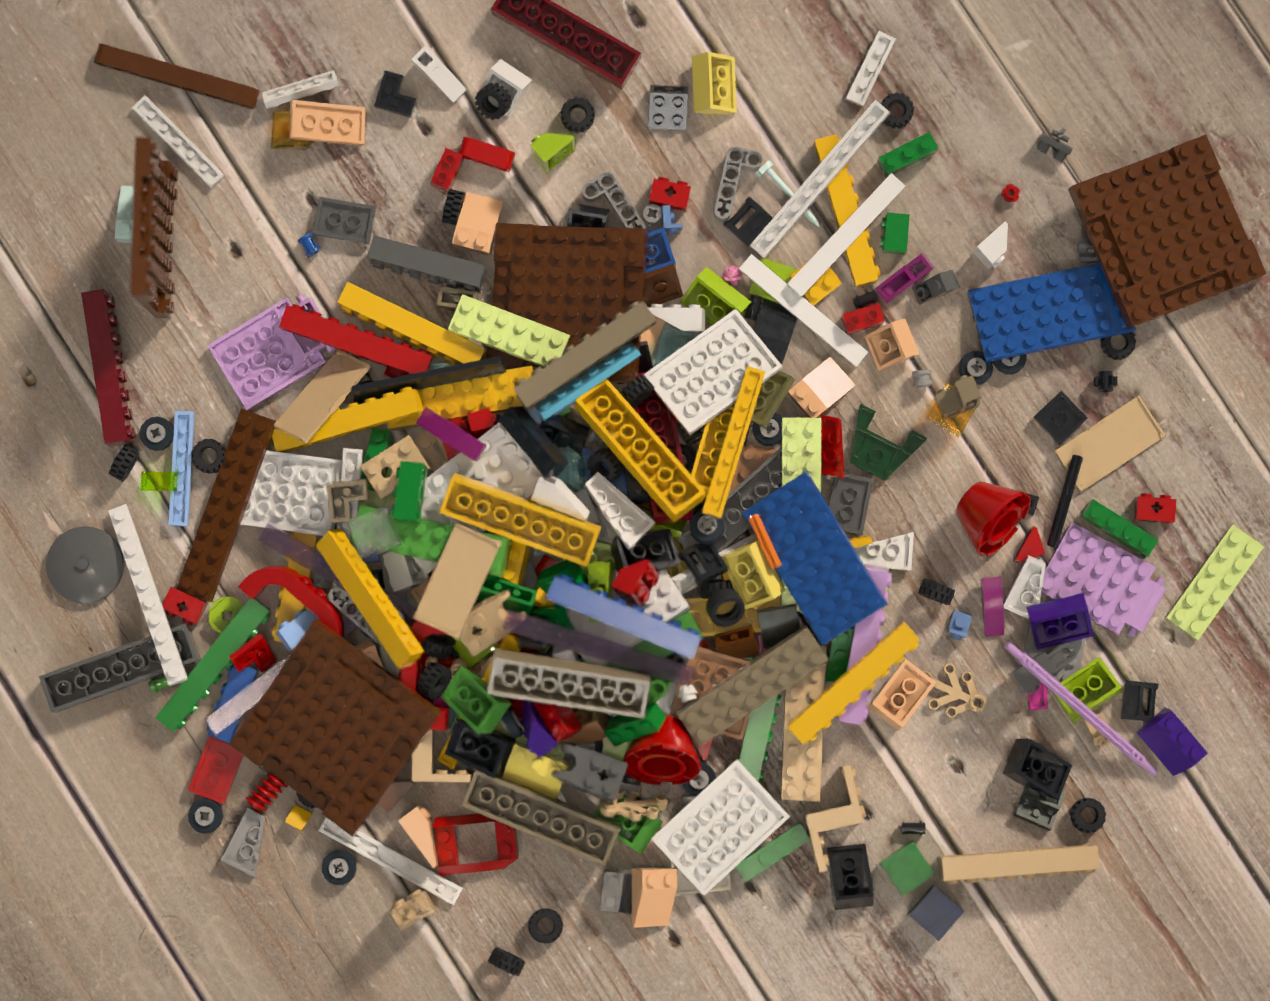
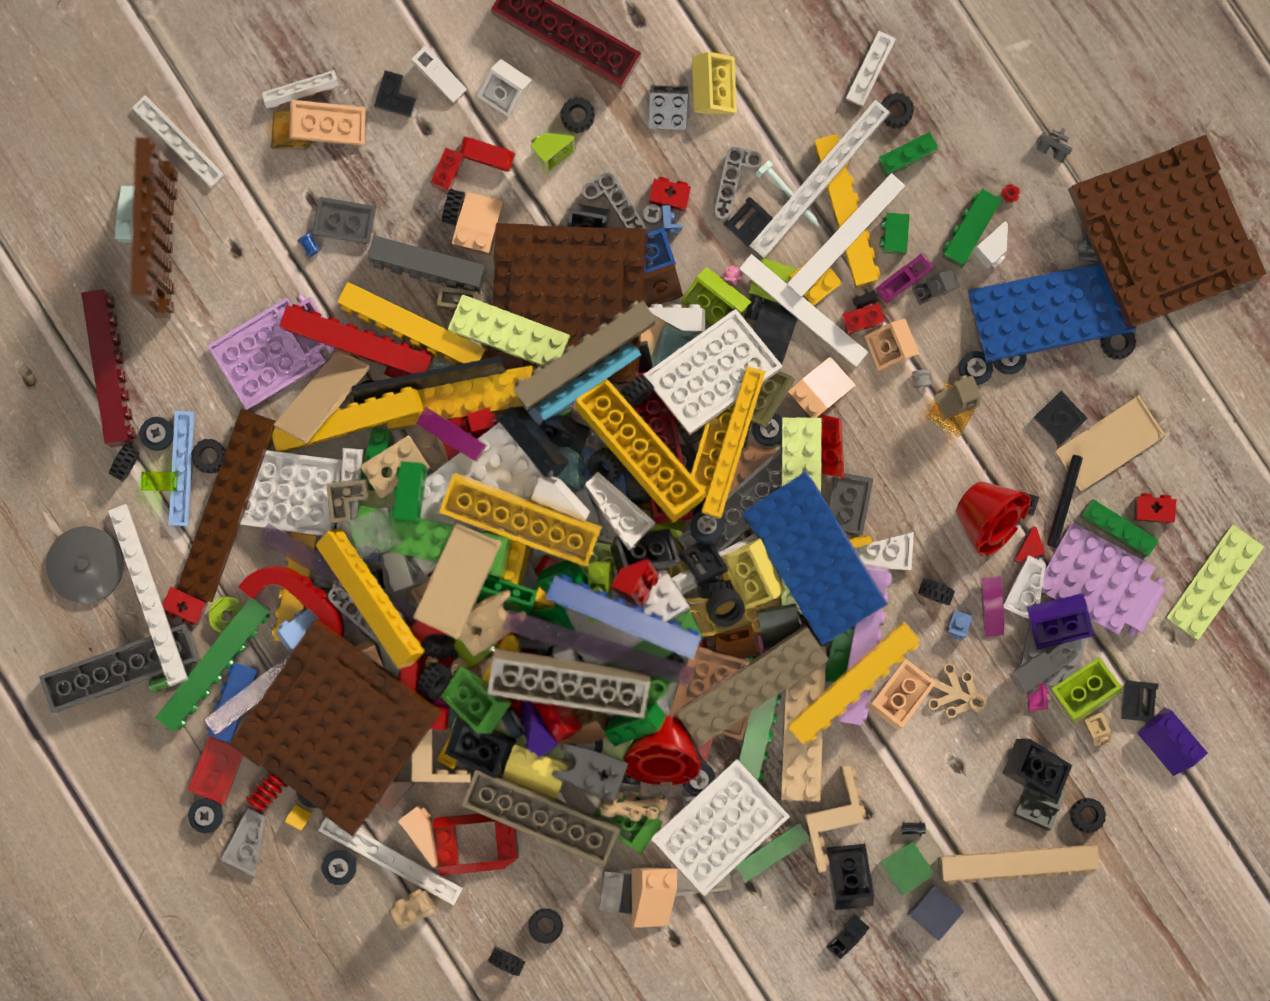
reddish brown beam [93,44,260,109] -> none
red plate [229,633,277,673] -> none
black tyre [475,83,512,120] -> none
white plate [678,684,697,703] -> none
orange axle [748,514,781,569] -> none
dark green wing [850,404,927,481] -> none
lavender axle [1004,642,1158,776] -> none
black gear [1094,371,1118,392] -> none
none -> black slope [826,914,870,960]
none -> green brick [942,189,1002,268]

